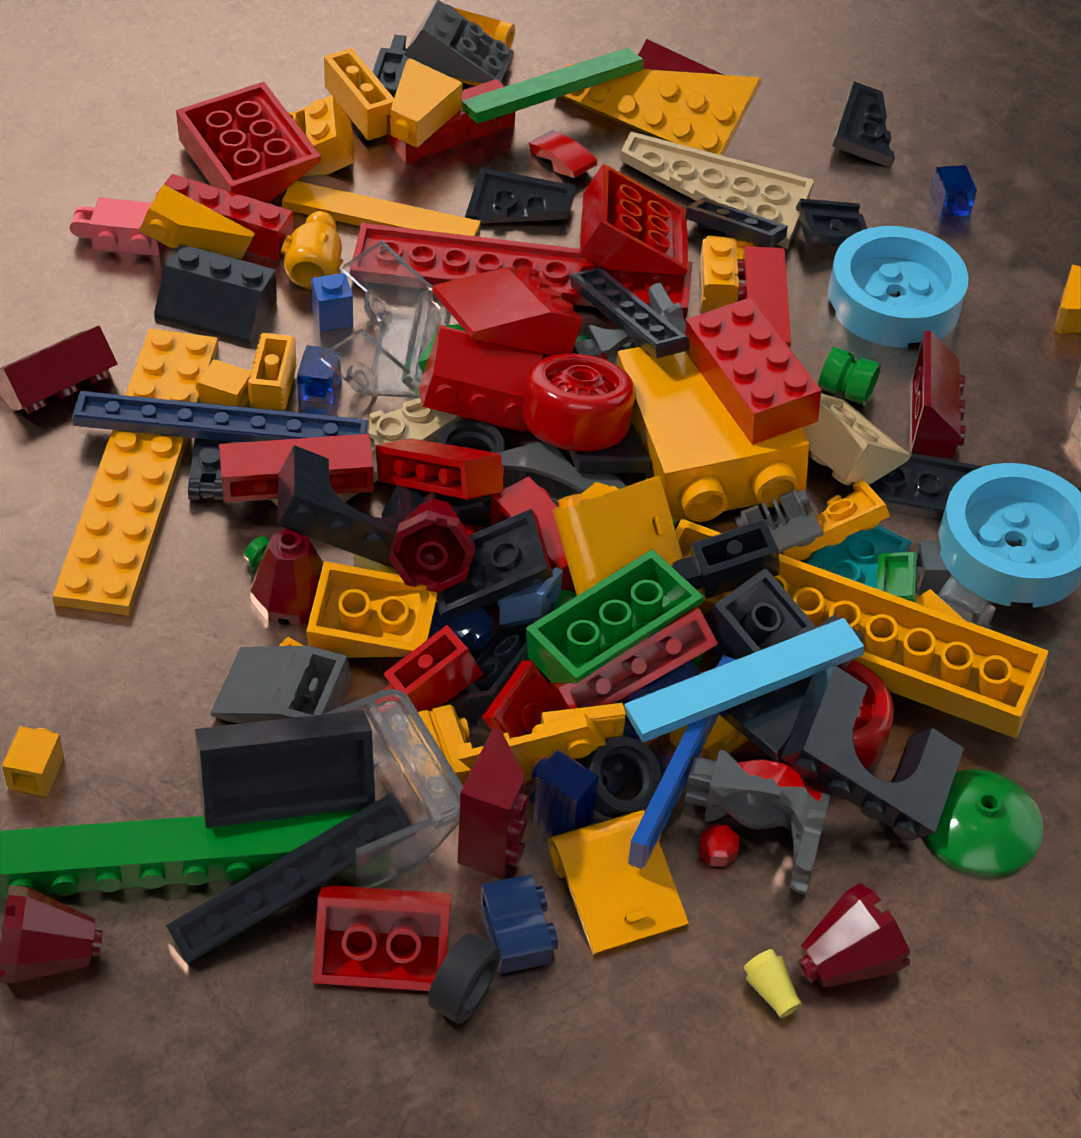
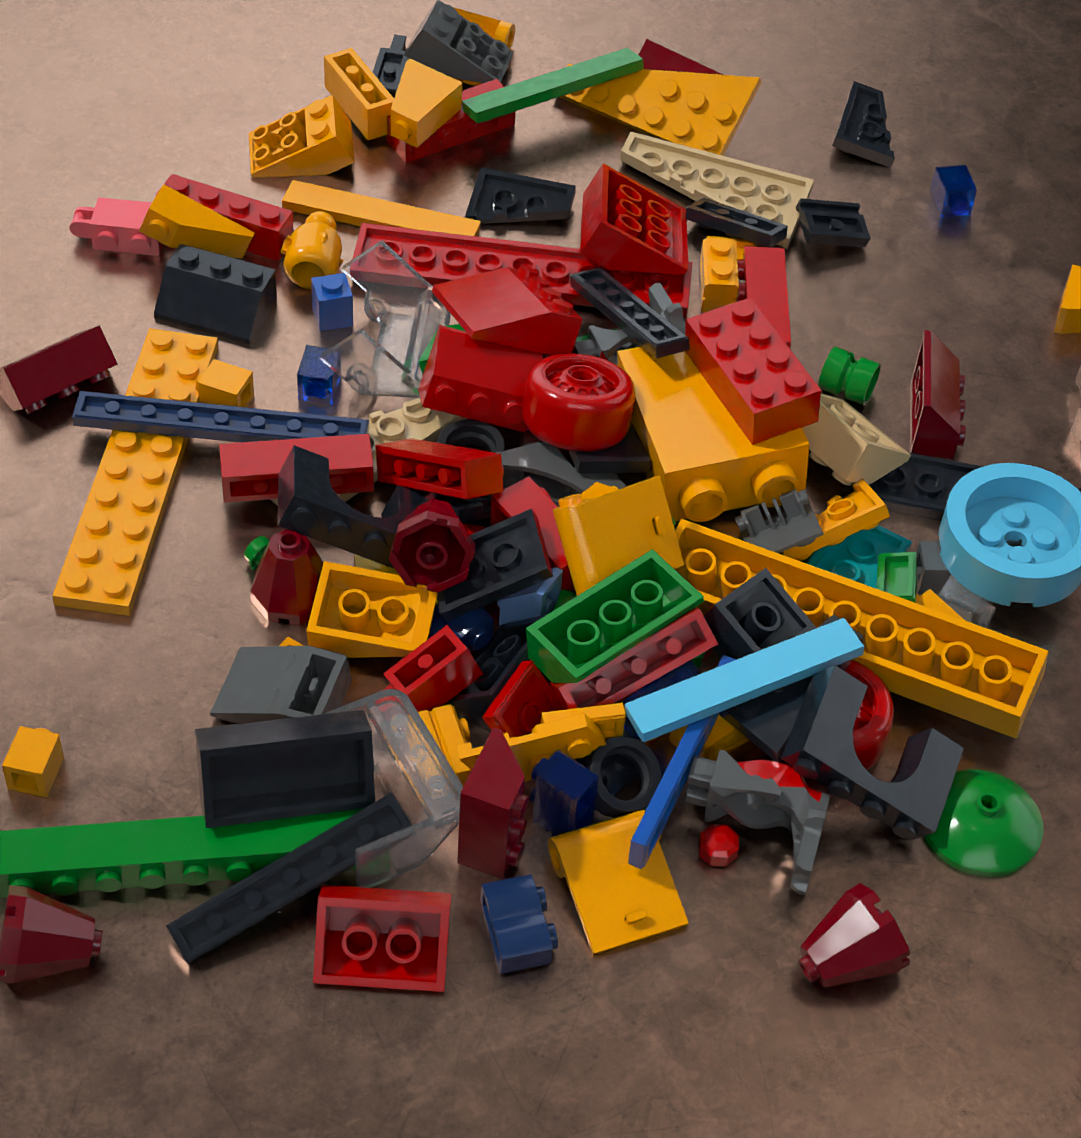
red slope [176,82,321,203] -> none
black plate [188,438,233,501] -> none
light orange brick [248,333,297,411] -> none
black tyre [428,933,501,1024] -> none
red slope [529,130,598,178] -> none
black brick [671,519,779,599] -> none
light yellow cone [744,949,802,1018] -> none
medium azure brick [827,226,969,348] -> none

